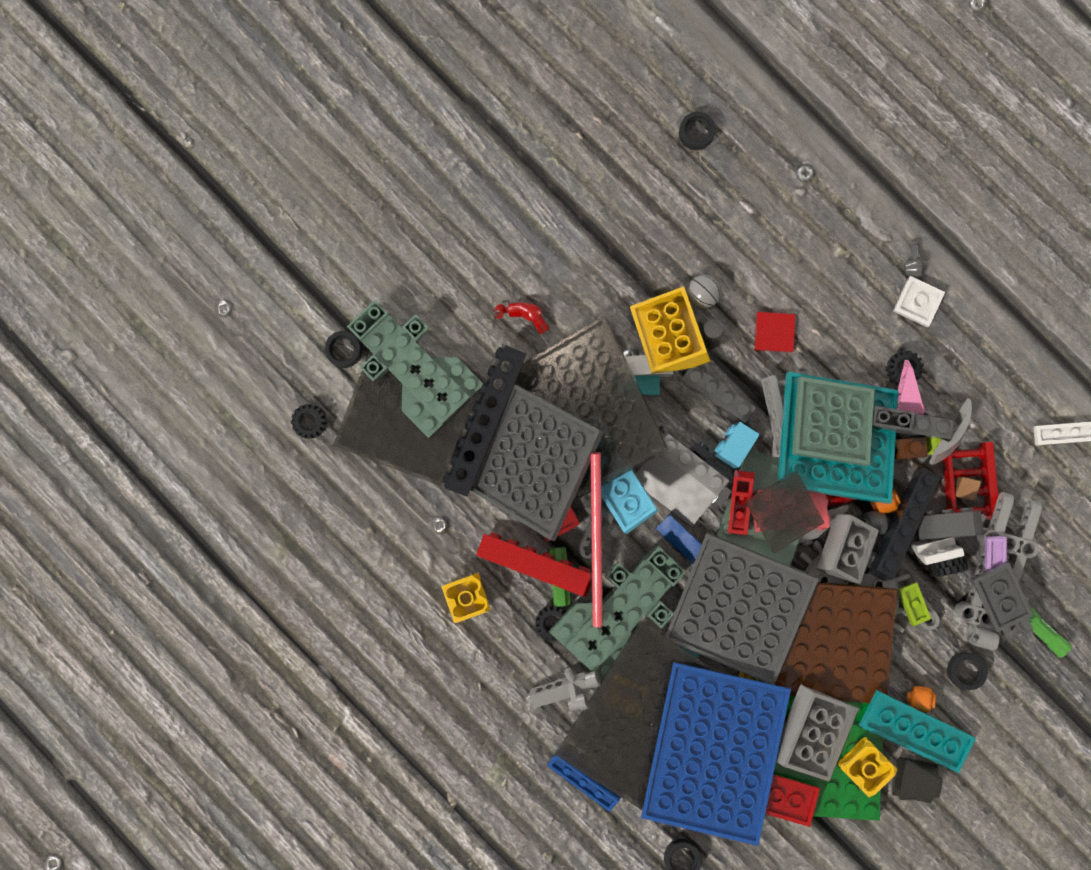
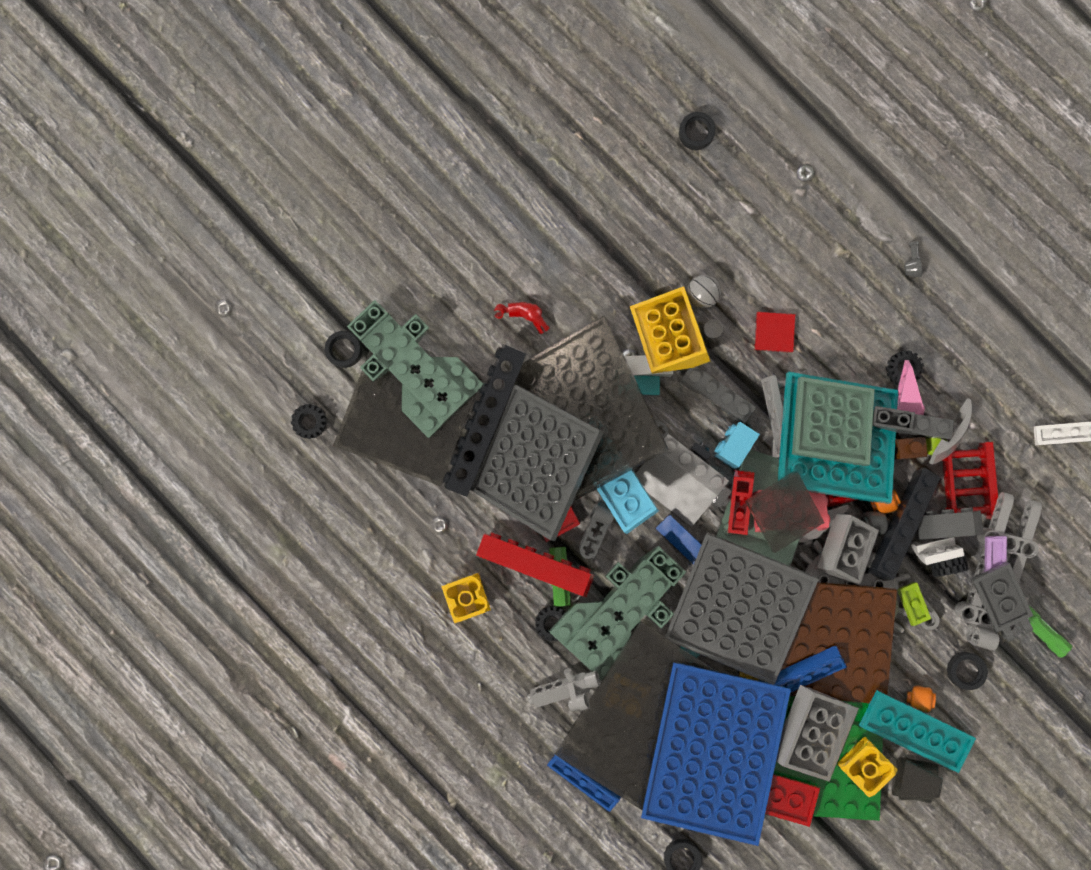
coral piece [591,452,603,627] -> none
white plate [893,276,945,327] -> none
medium nougat slope [955,477,981,501] -> none
none -> blue slope [766,646,847,693]

